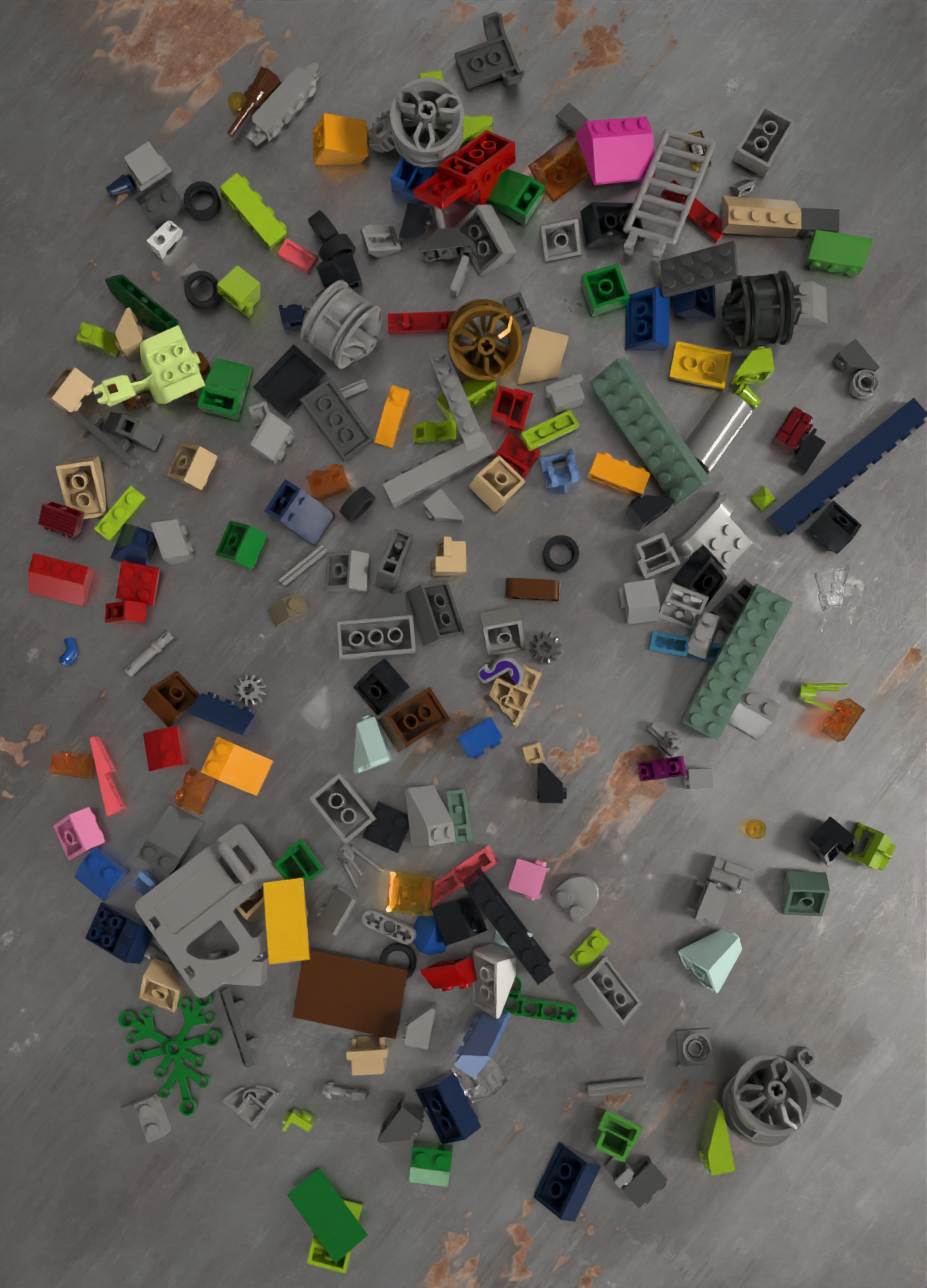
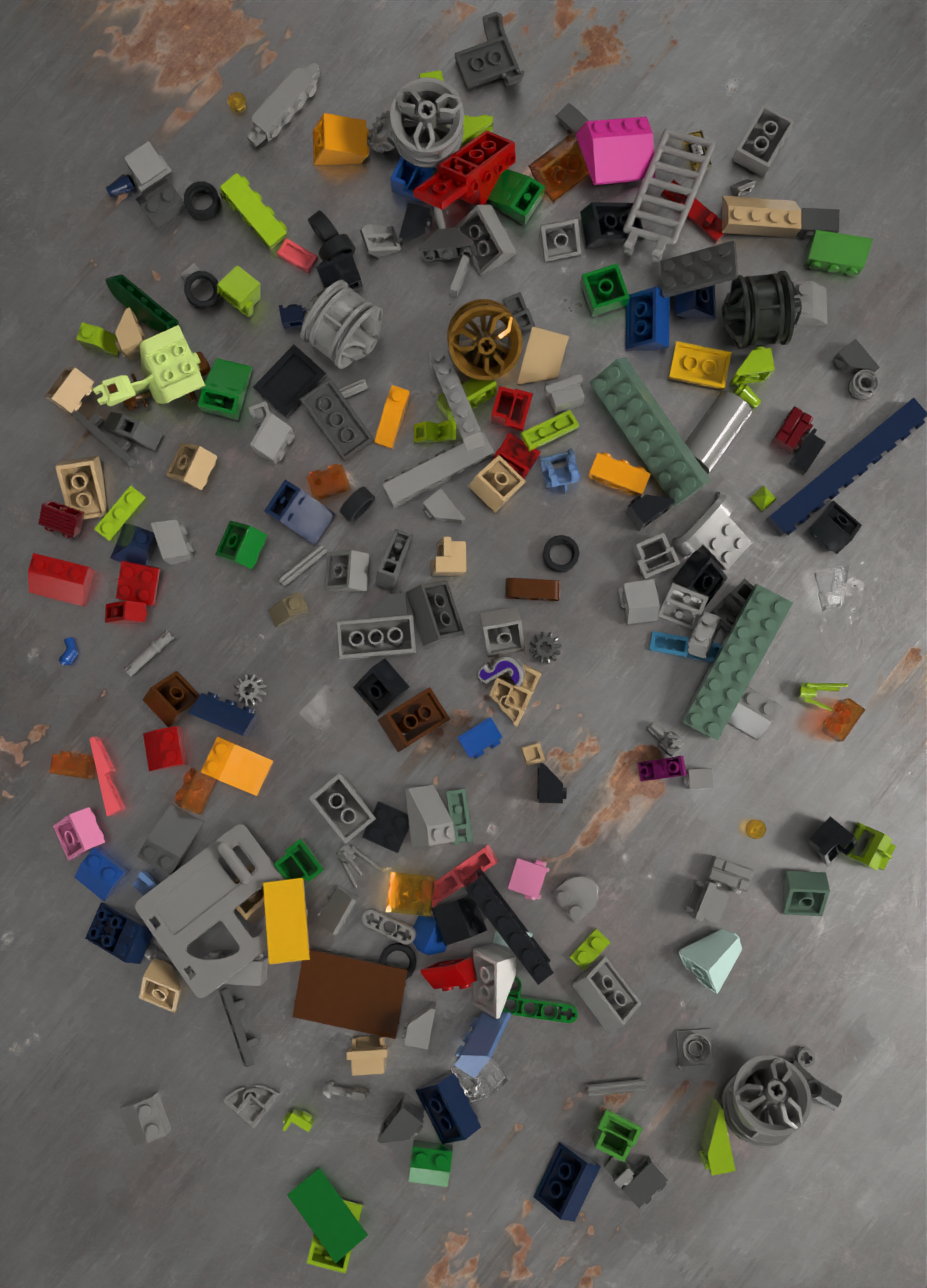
green plant [118,994,221,1116] -> none
white leg [147,220,183,259] -> none
reddish brown piece [227,66,281,137] -> none
light aqua slope [353,715,392,774] -> none
red hinge [388,311,456,334] -> none

